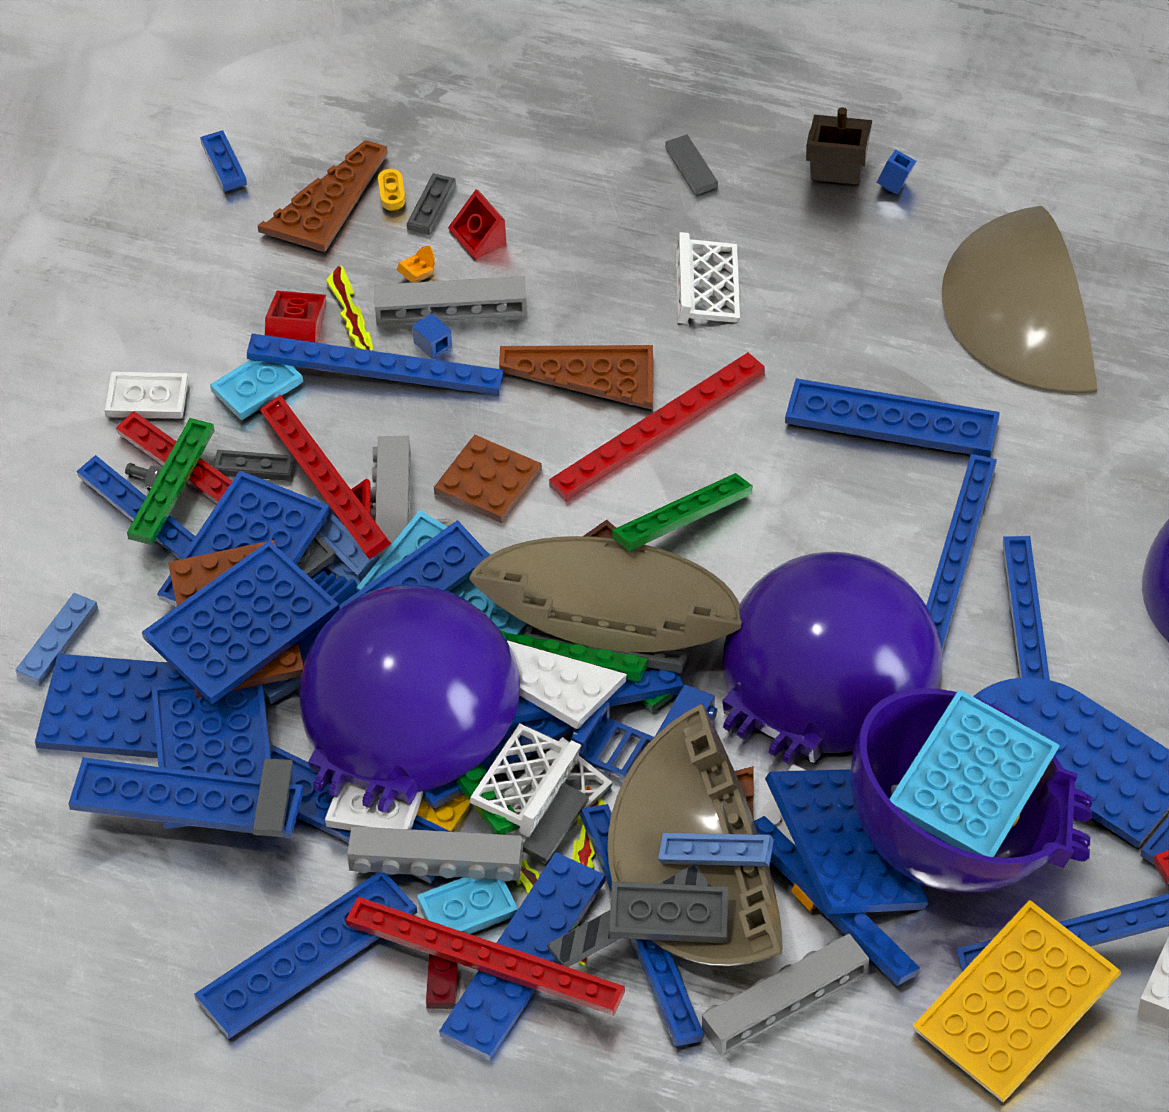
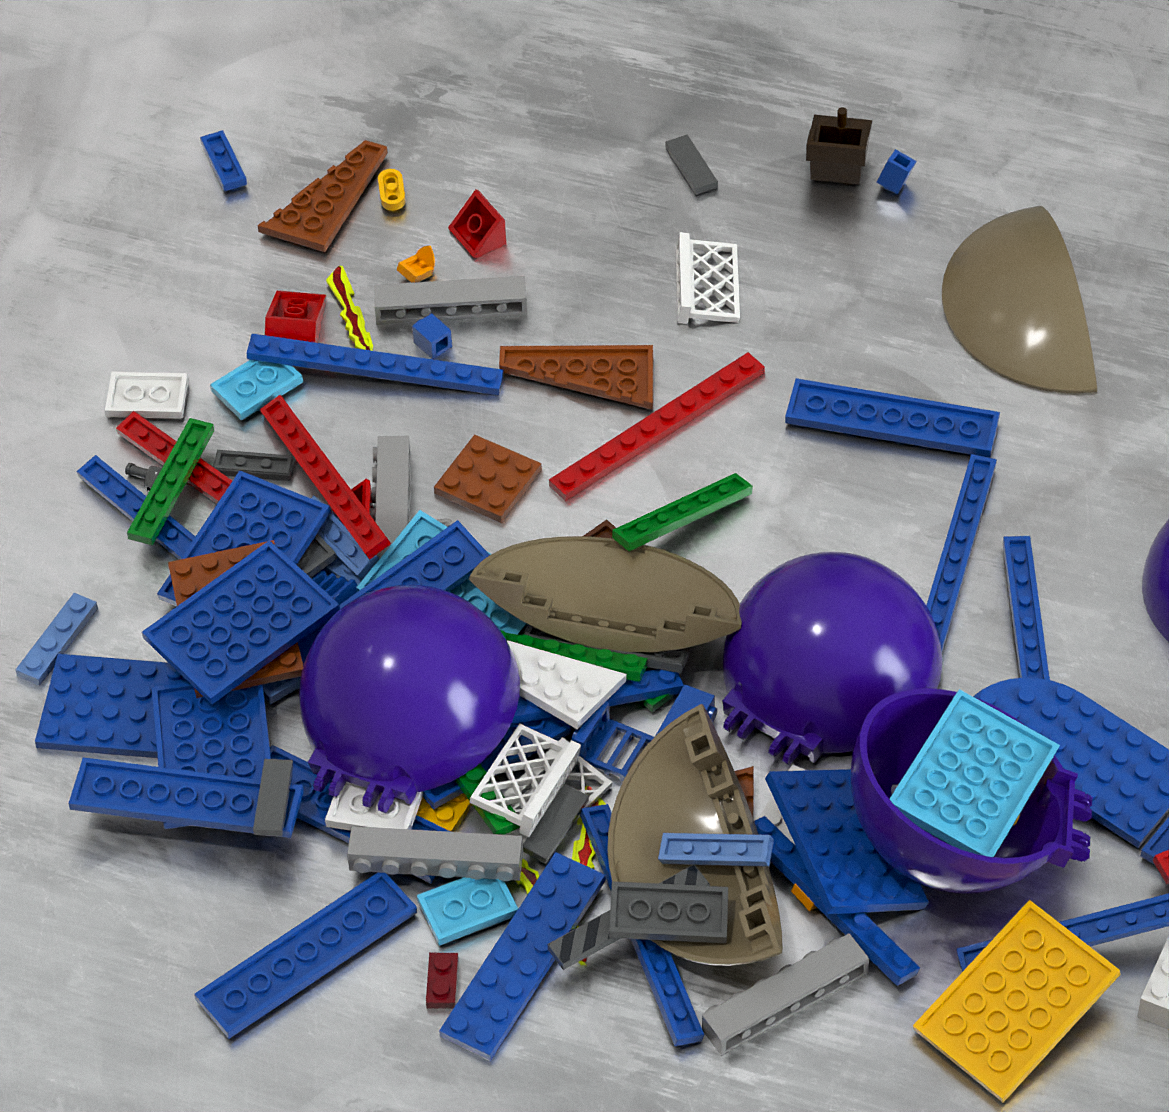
red plate [346,897,625,1016] -> none
dark grey tile [407,173,456,235] -> none

